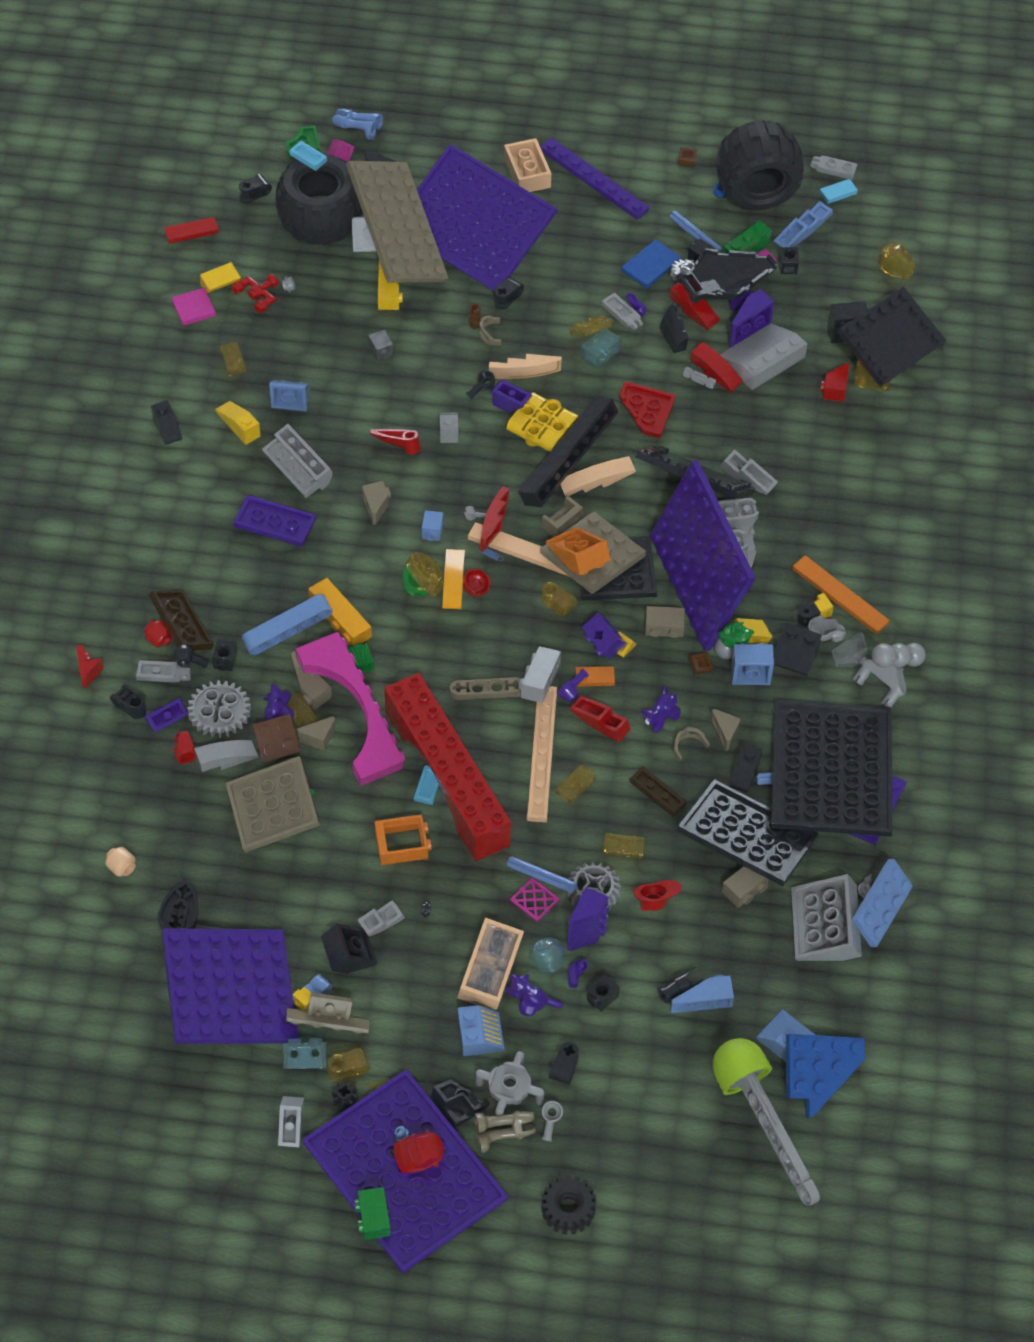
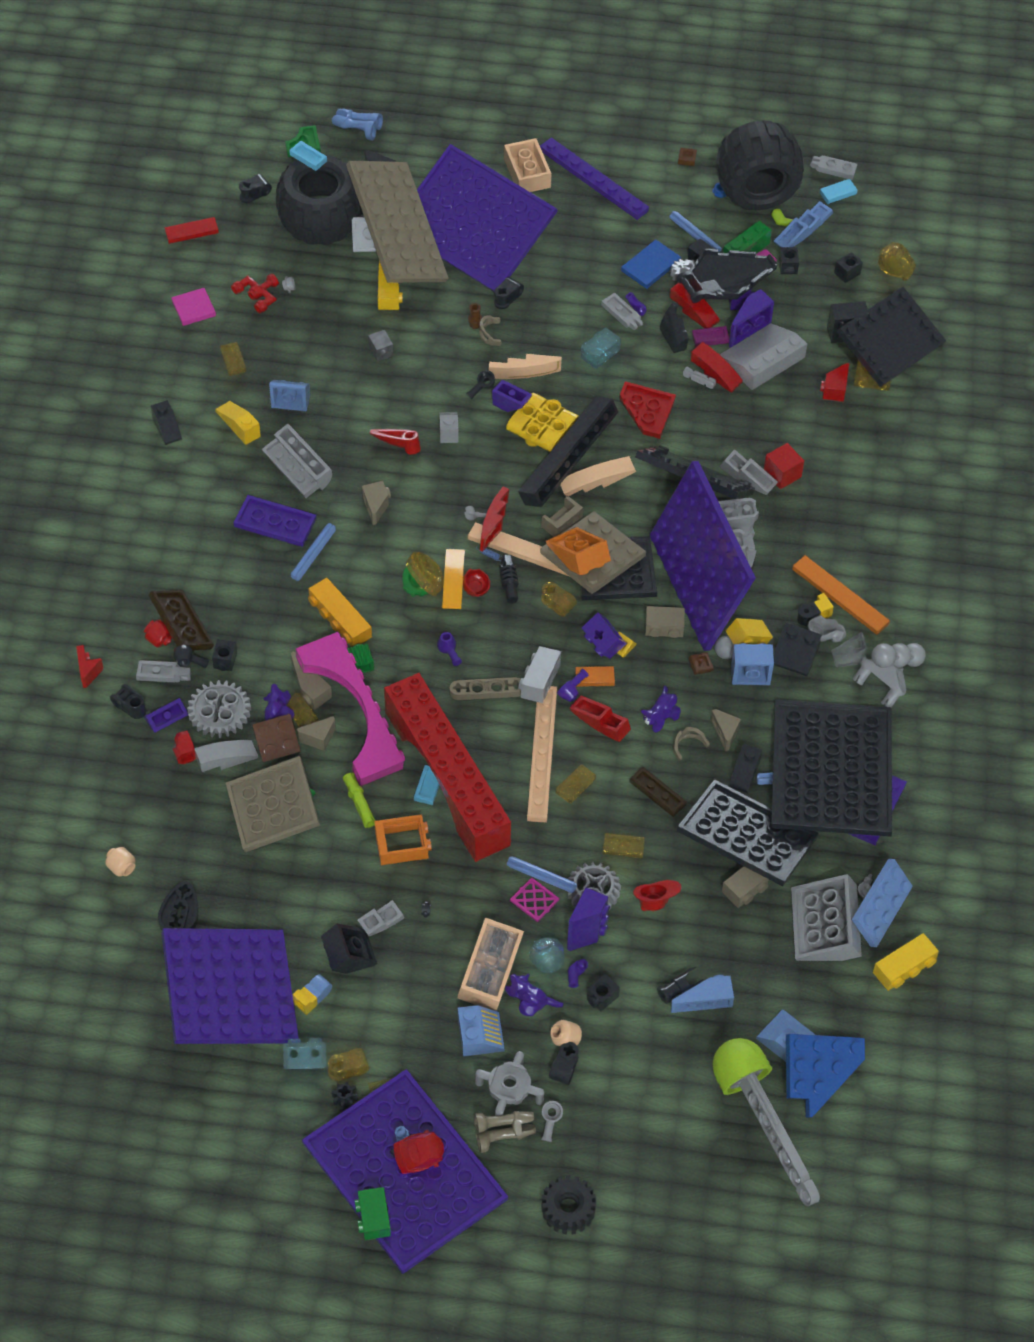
yellow brick [200,262,241,293] -> none
medium blue beam [242,594,333,655] -> none
light grey slope [278,1096,304,1147] -> none
dark tan bracket [286,992,369,1034] -> none
dark pink panel [327,139,355,162] -> none
medium blue brick [422,510,443,541] -> none
black slope [431,1079,490,1128] -> none
clear yellow plate [569,315,615,337] -> none
green hat [718,622,754,649] -> none
none -> medium blue axle [291,523,336,581]
none -> lime pin [343,773,376,828]
none -> dark purple bar [437,632,462,666]
none -> black hinge [499,555,519,604]
none -> light nougat head [551,1020,582,1047]
none -> magenta tile [692,326,730,347]
none -> red head [764,443,804,489]
none -> lime arm [772,209,794,227]
none -> black brick [834,252,863,283]
none -> yellow brick [873,933,939,991]

